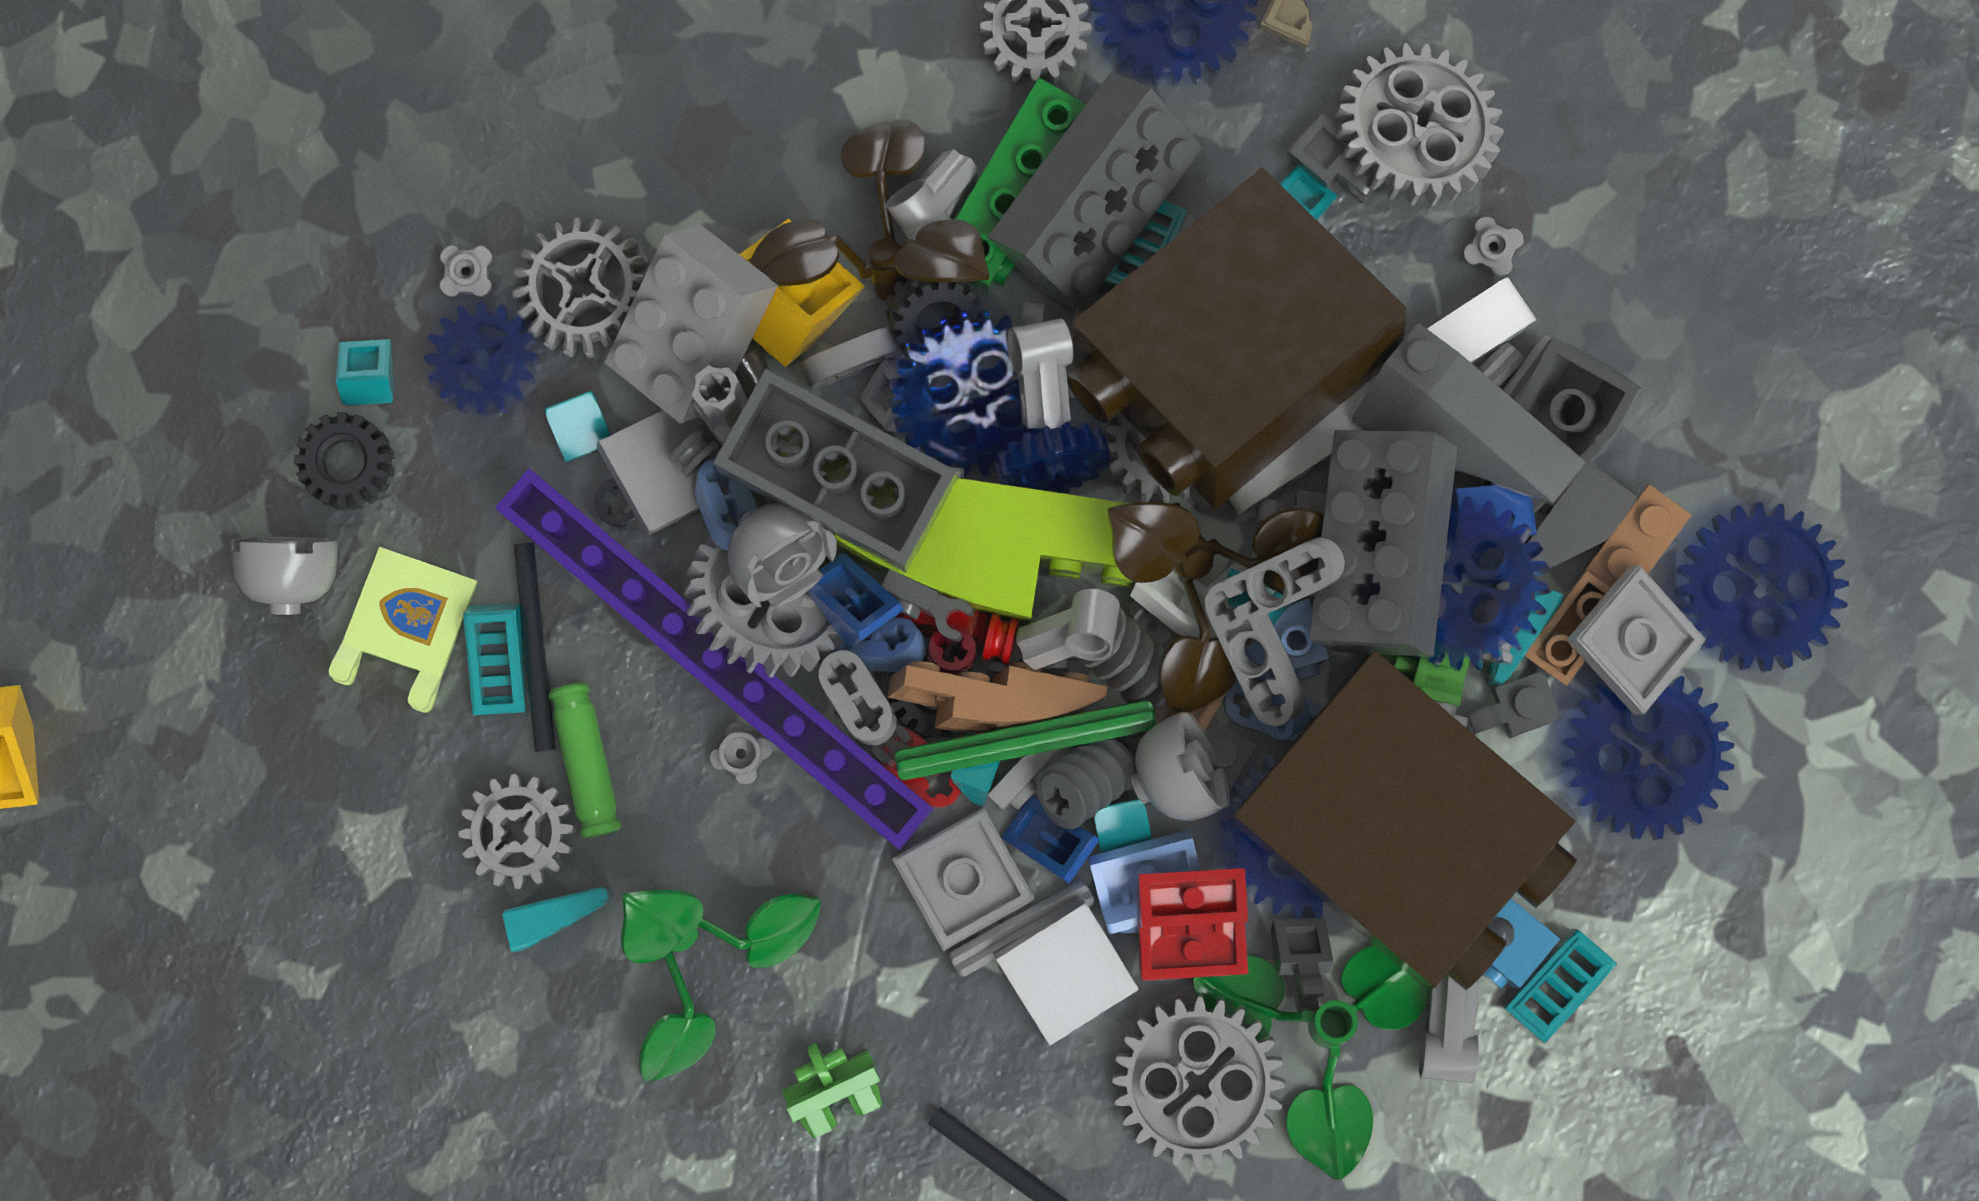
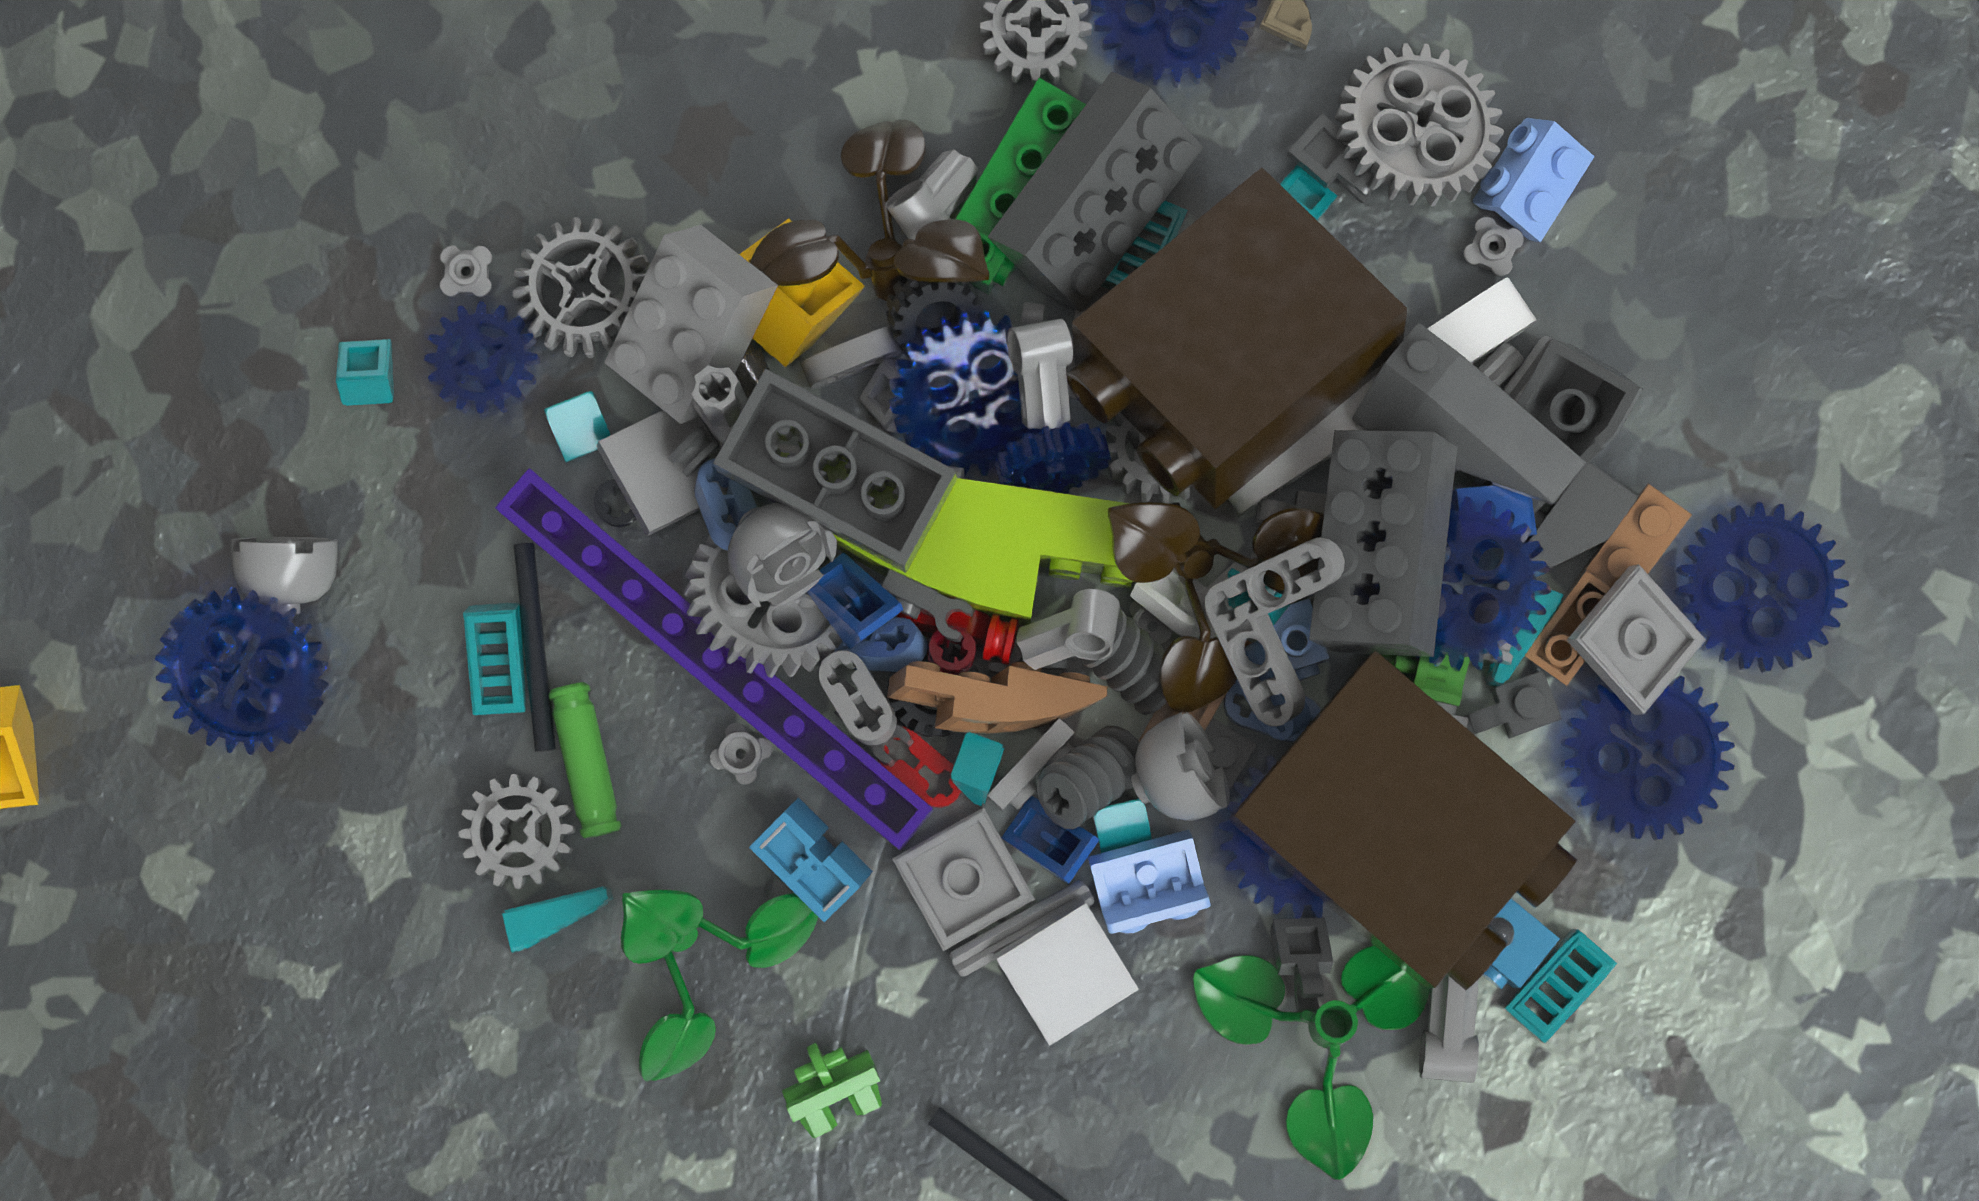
black tyre [294,412,395,510] -> none
yellowish green flag [329,547,478,713] -> none
green axle [895,700,1156,780] -> none
light grey gear [1112,994,1285,1169] -> none
red slope [1137,868,1248,981] -> none
none -> clear blue gear [155,587,329,755]
none -> dark azure piece [749,797,873,922]
none -> light blue bracket [1473,118,1595,242]

